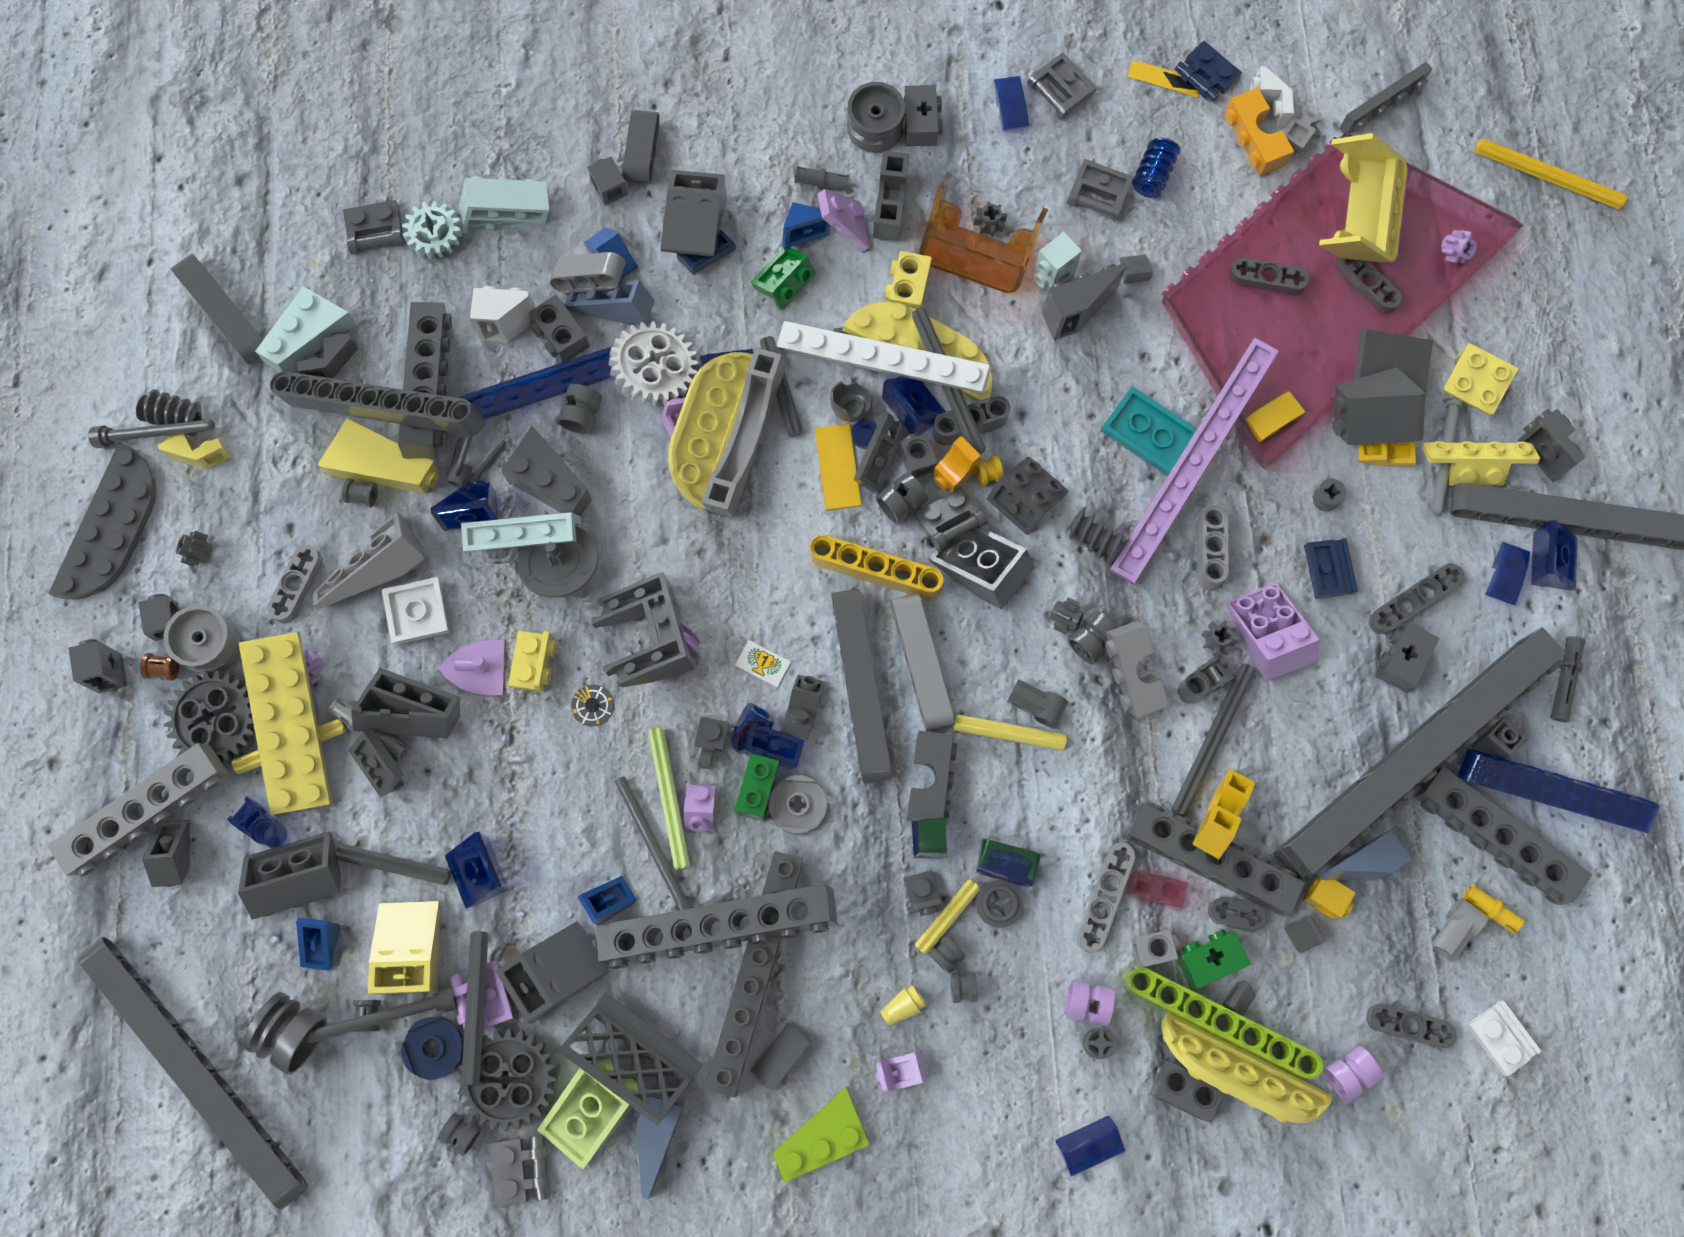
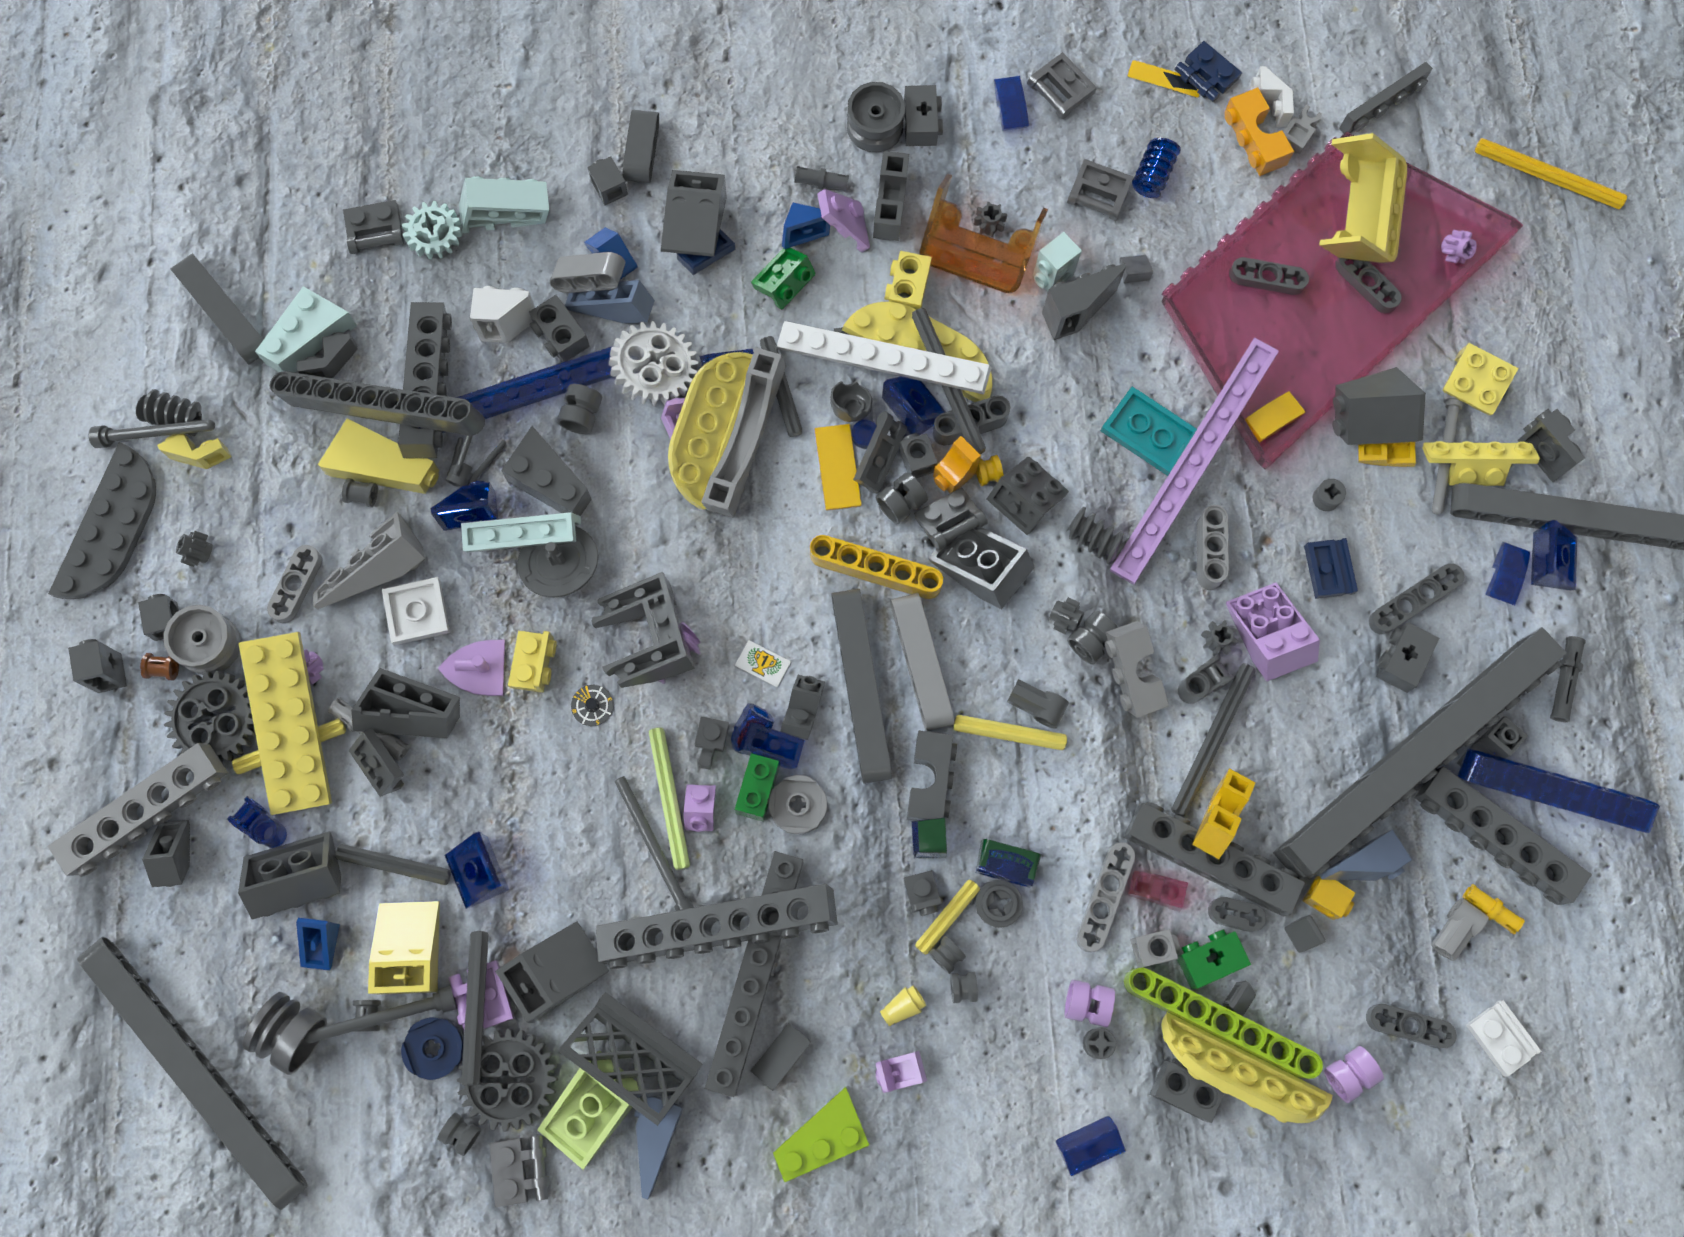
blue slope [578,876,637,925] -> none
dark grey tile [1353,329,1433,393] -> none

